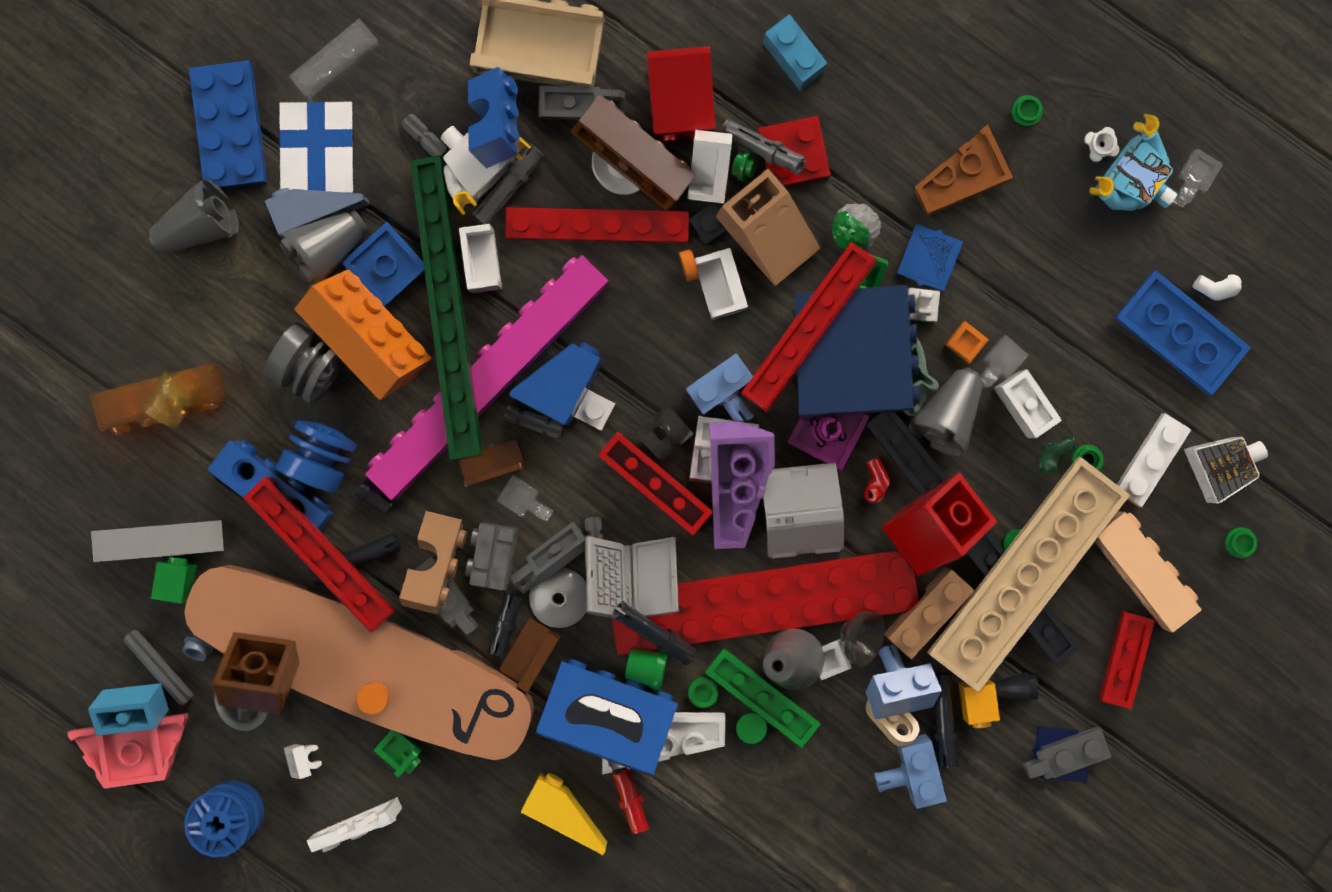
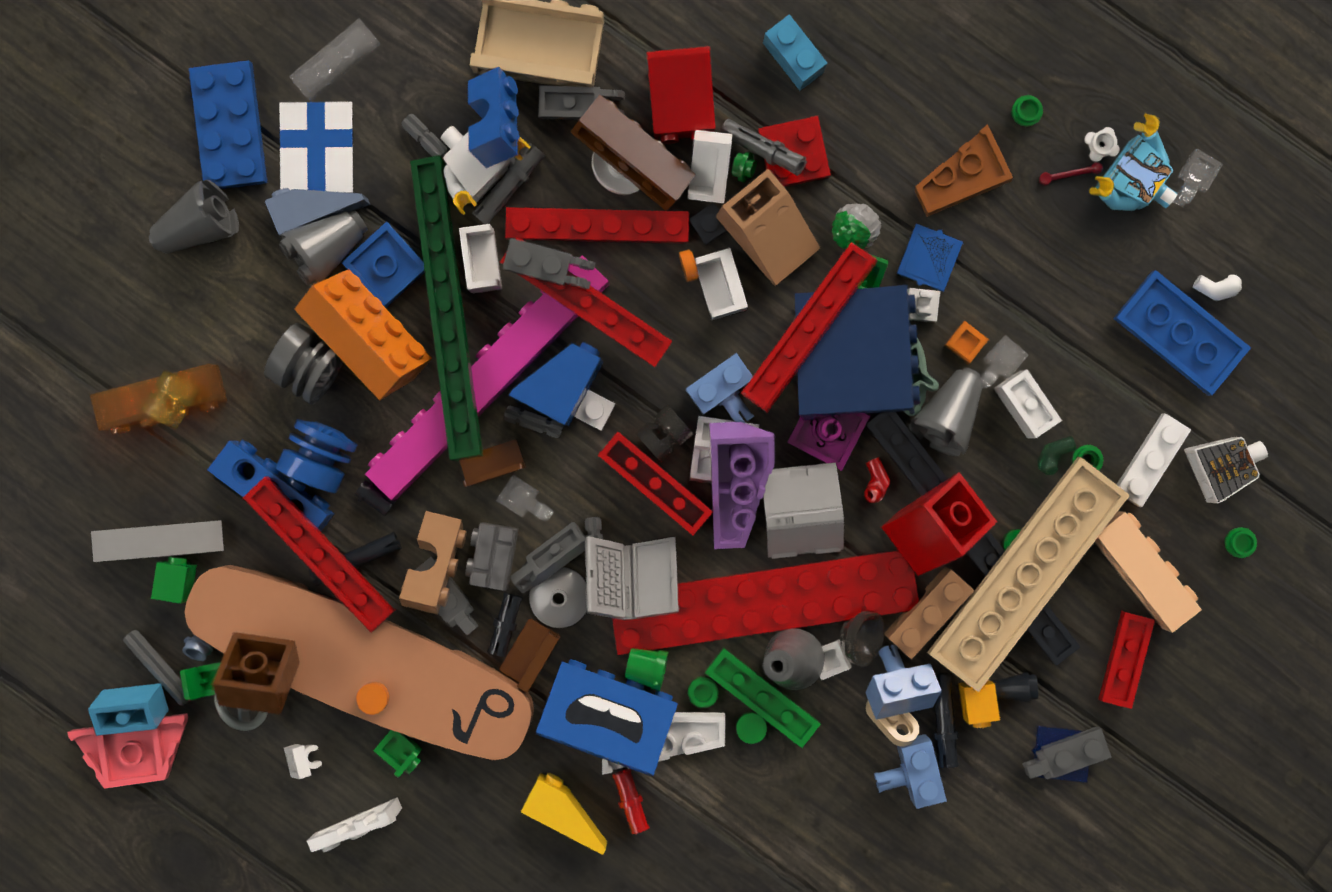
blue wheel [184,780,264,857] -> none
black pin [612,601,697,665] -> none
none -> green bracket [180,662,221,701]
none -> red plate [500,236,672,367]
none -> dark grey hinge [503,238,595,289]
none -> dark red hinge [1039,162,1103,185]

